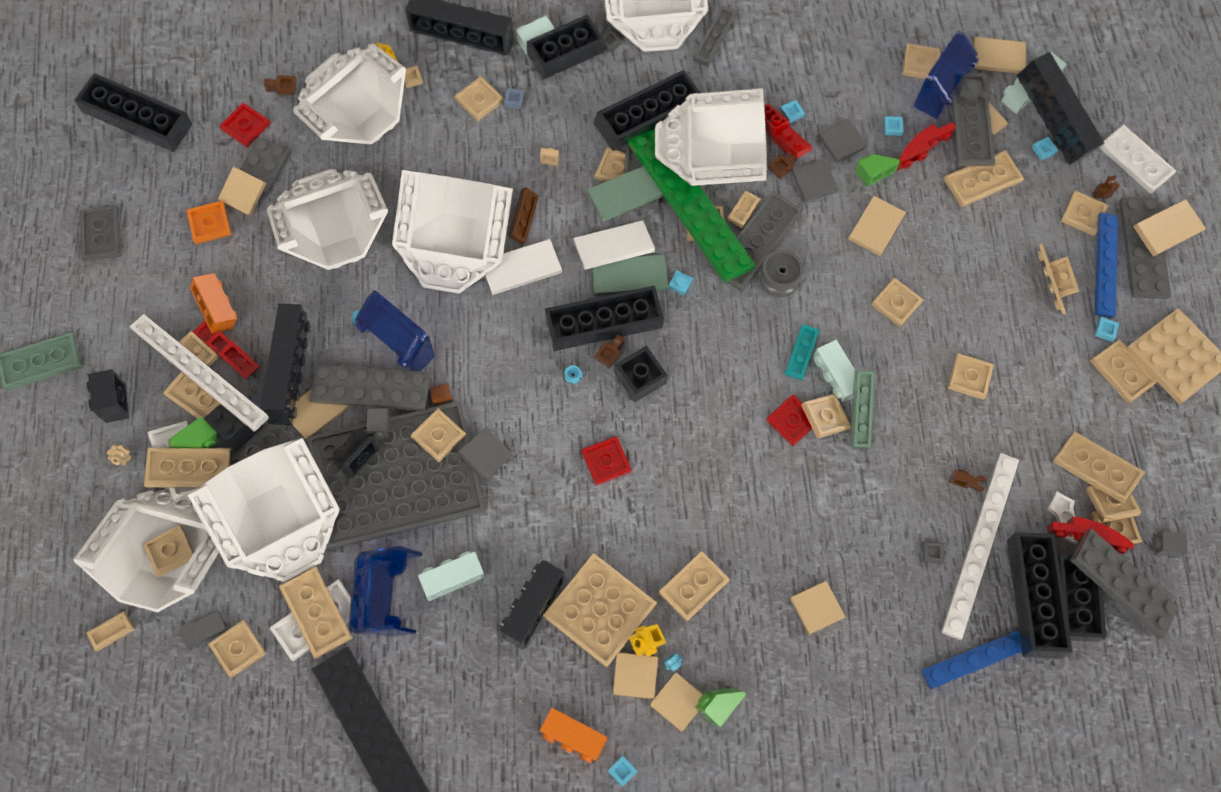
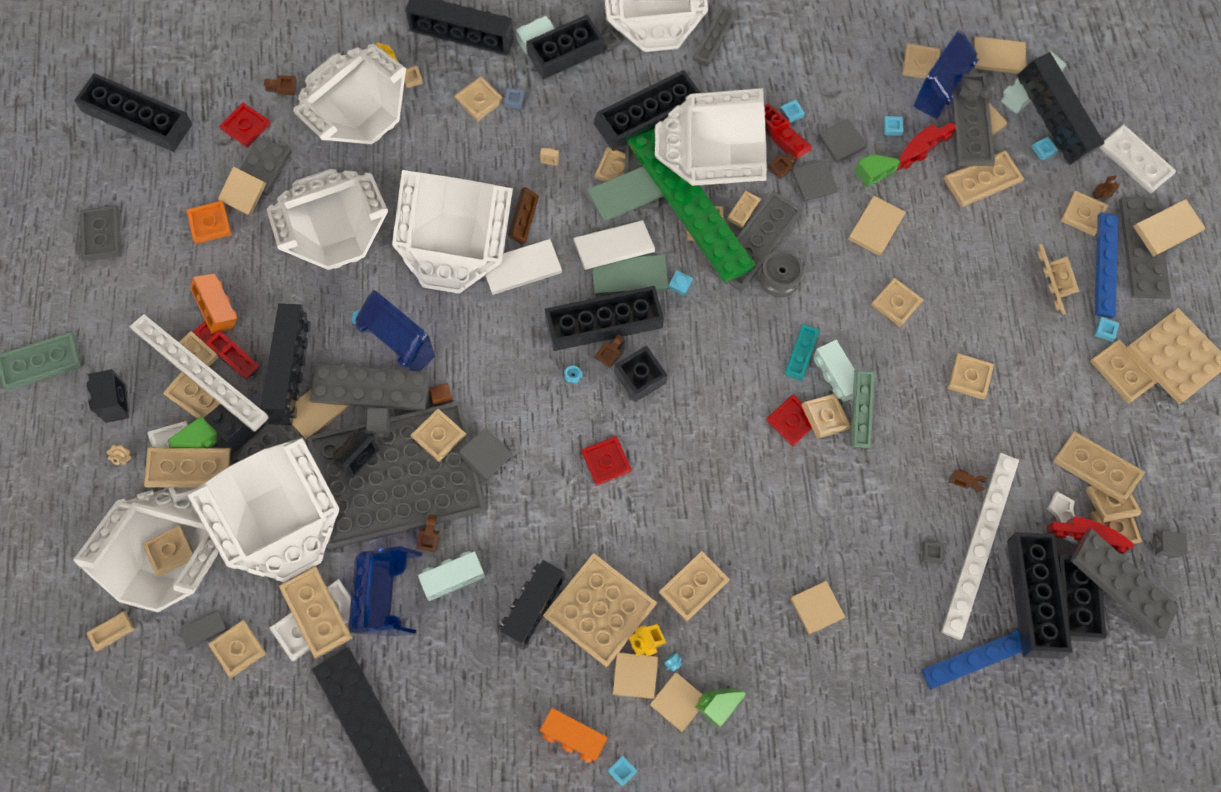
none -> reddish brown plate [416,514,440,553]

